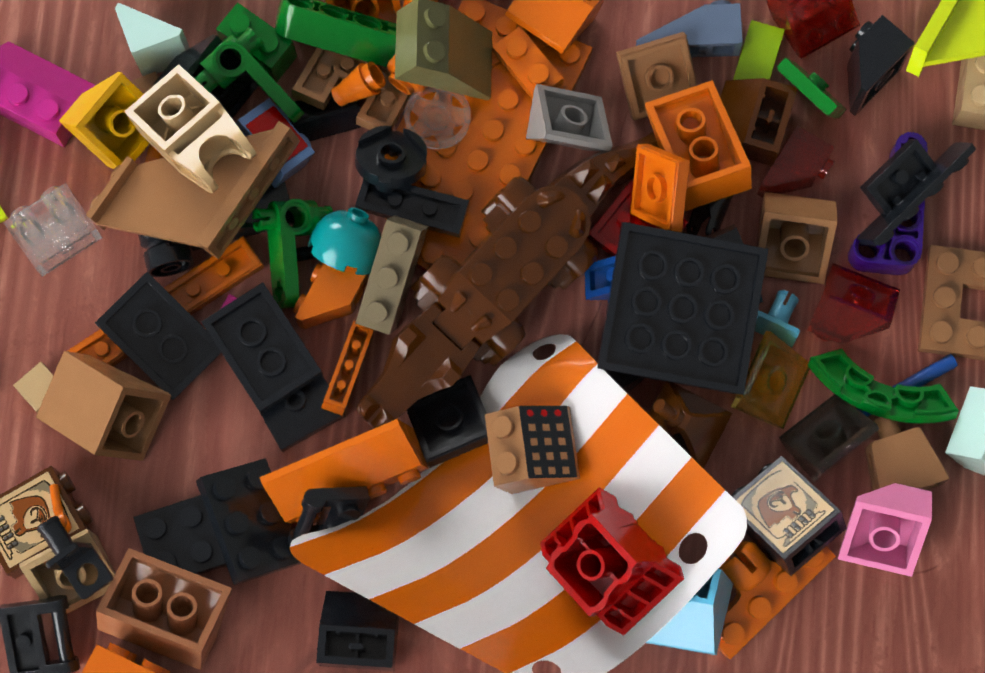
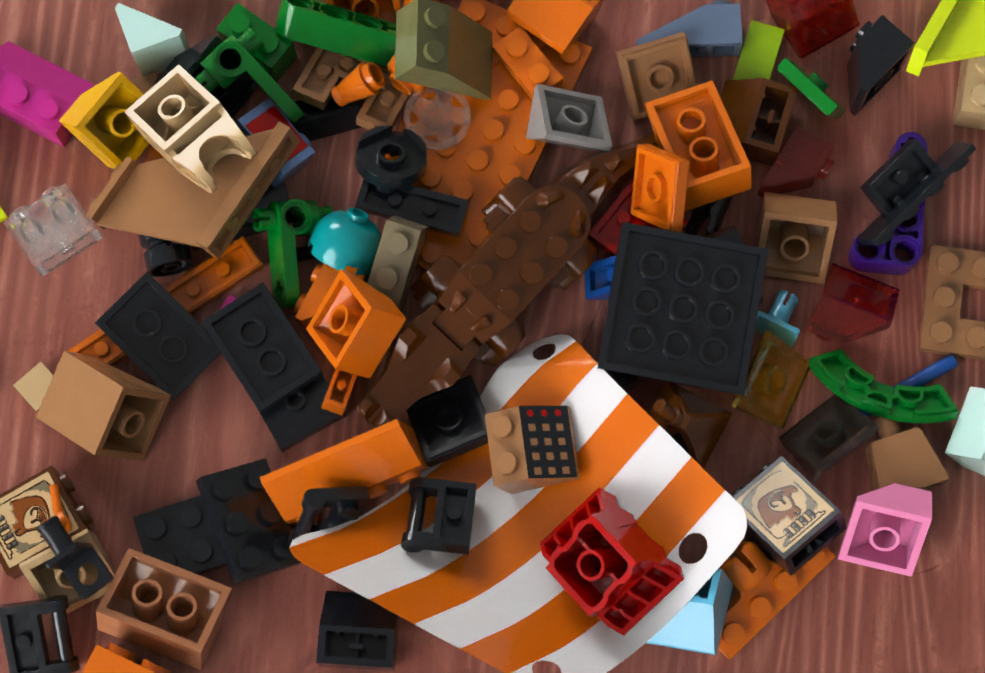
none -> orange slope [306,269,406,379]
none -> black plate [401,477,477,555]

